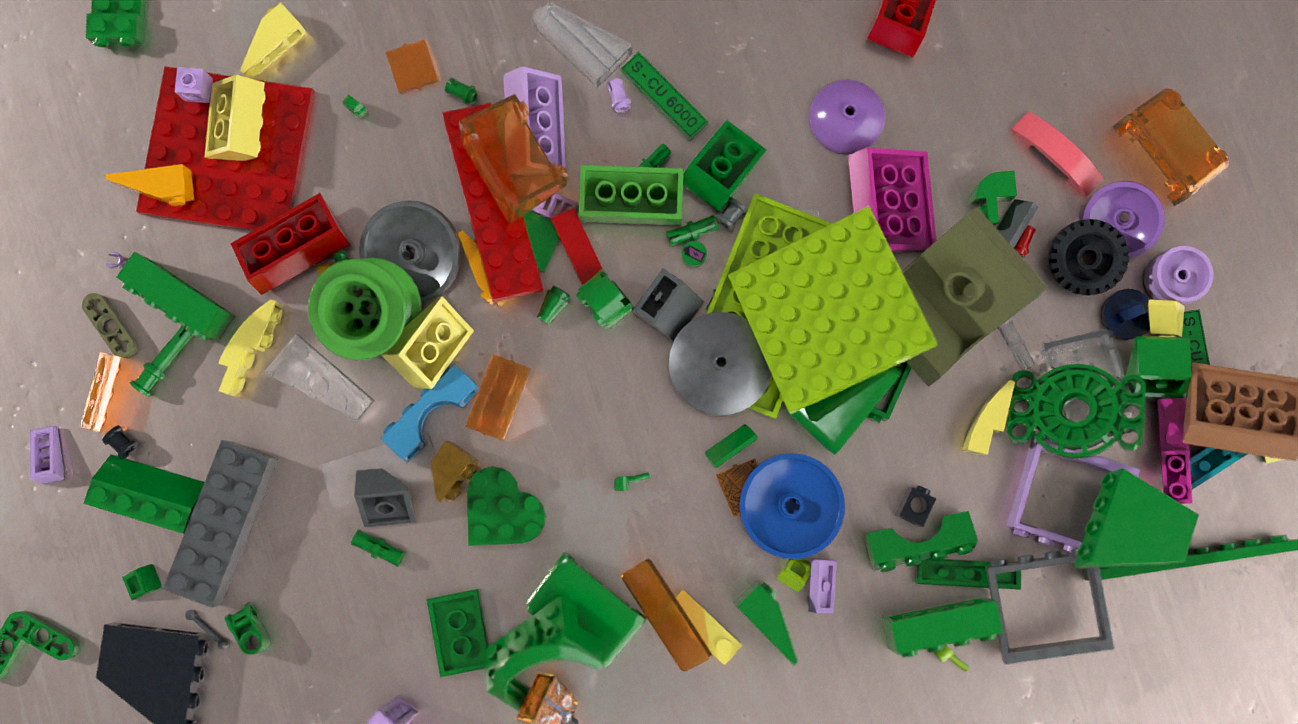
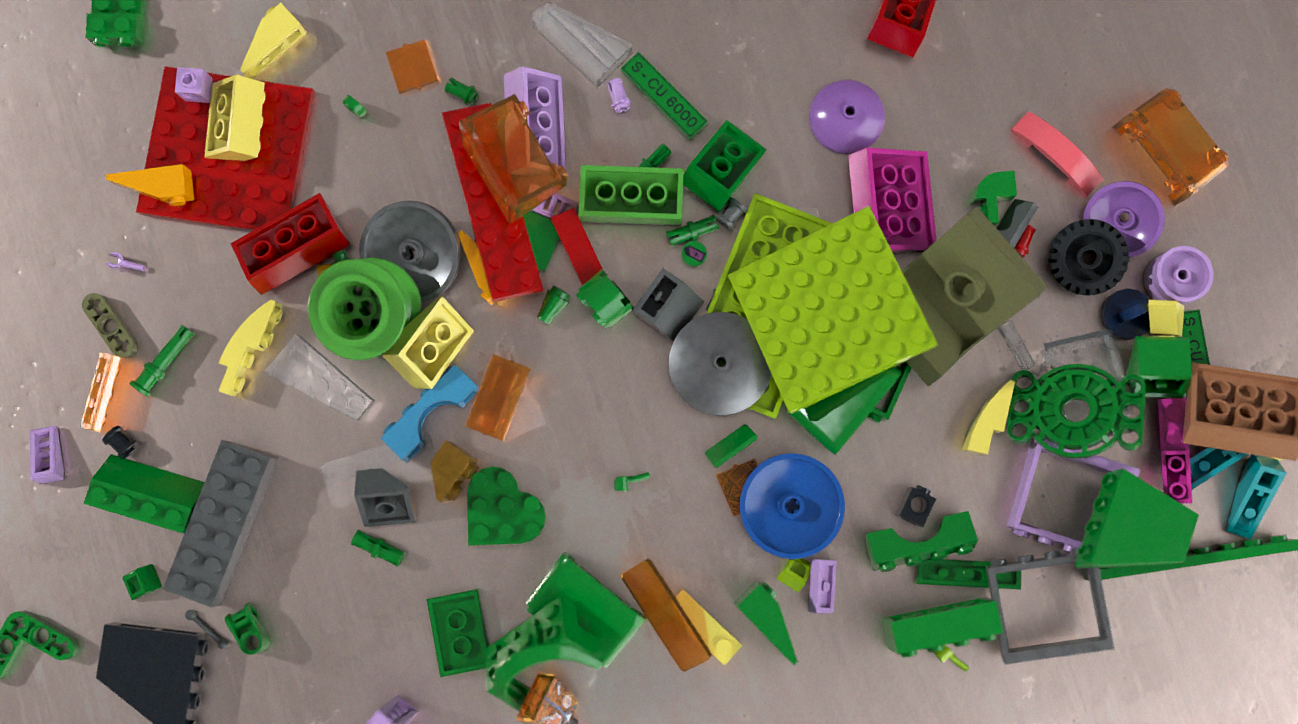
green brick [116,252,235,341] -> none
none -> teal slope [1225,454,1287,539]

